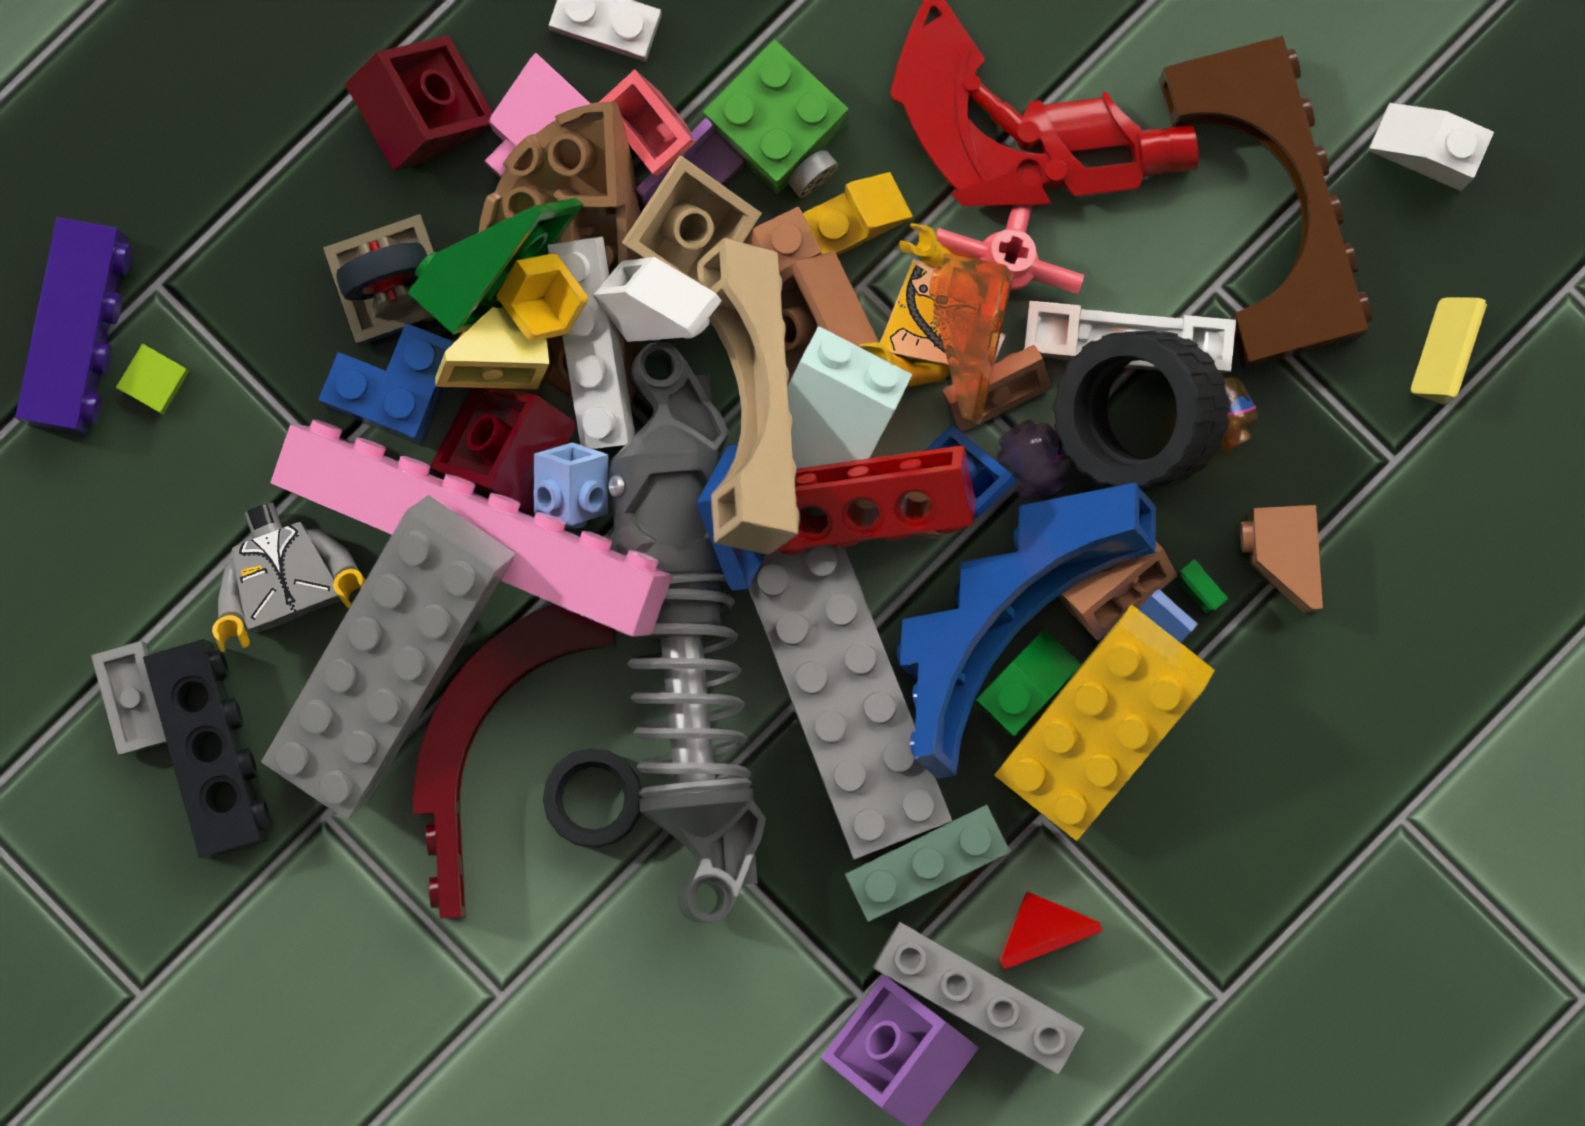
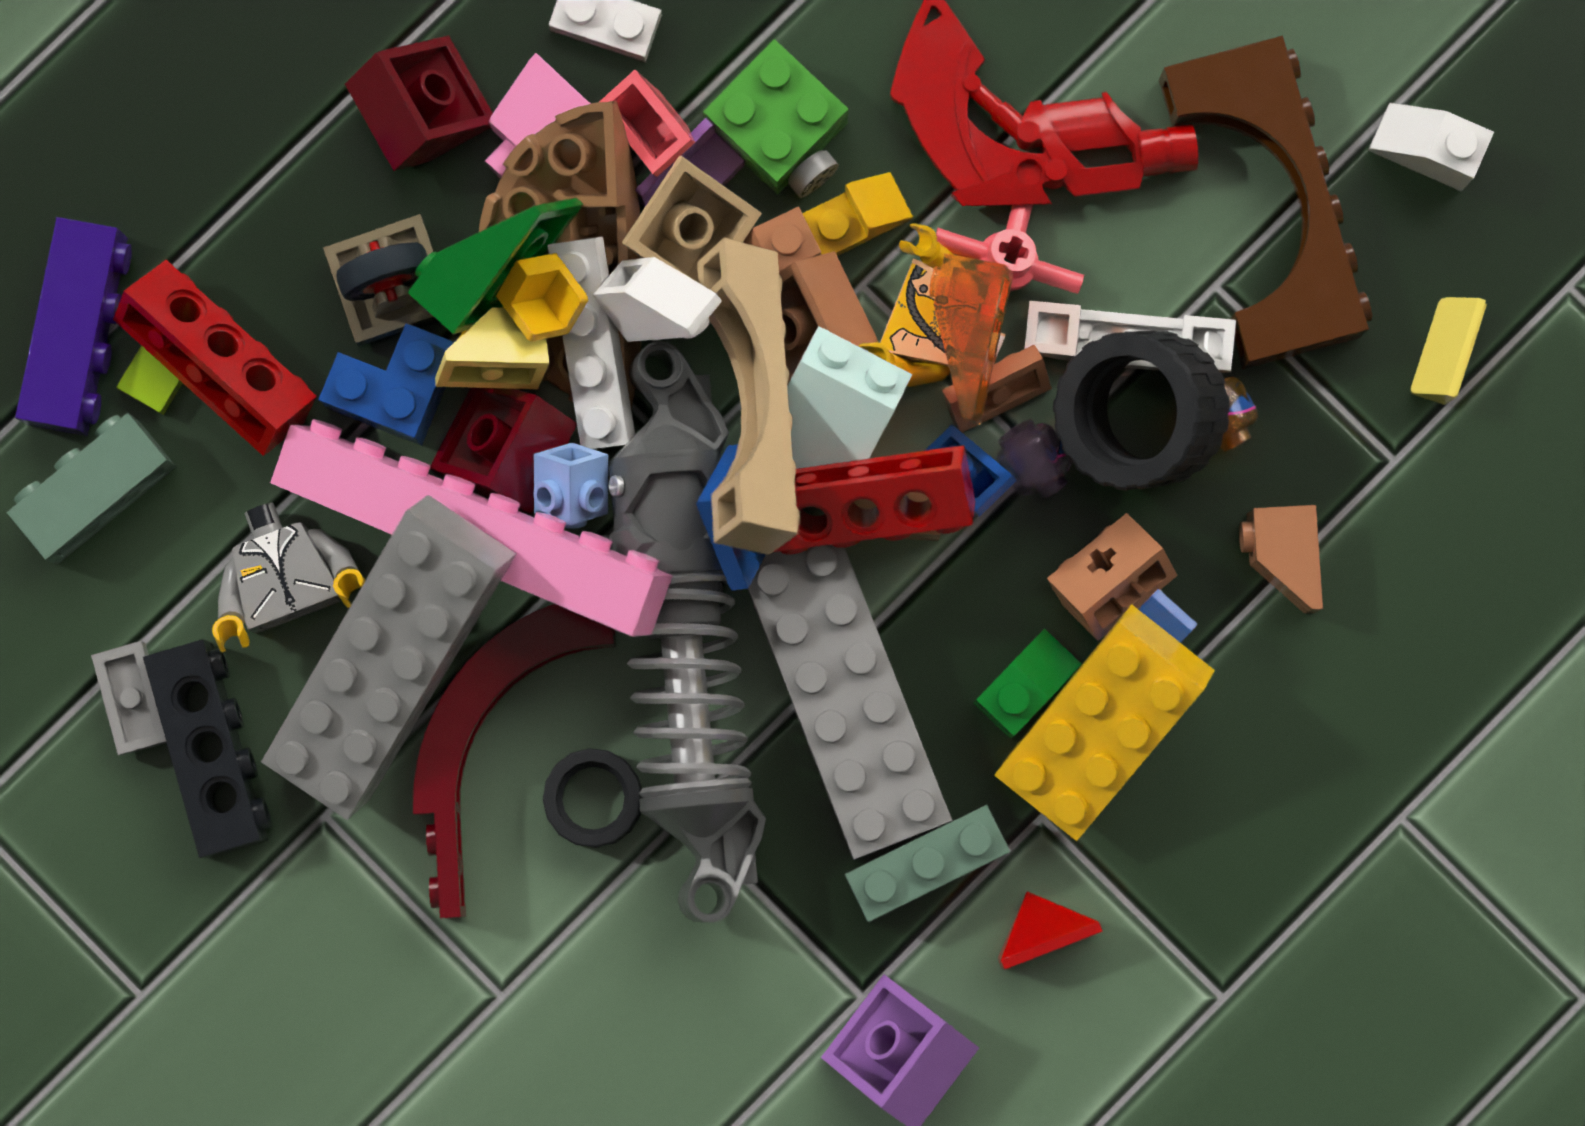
light grey brick [873,921,1085,1074] -> none
blue arch [896,482,1156,779] -> none
green tile [1175,559,1228,615] -> none
none -> sand green brick [6,413,177,565]
none -> red brick [113,260,317,456]

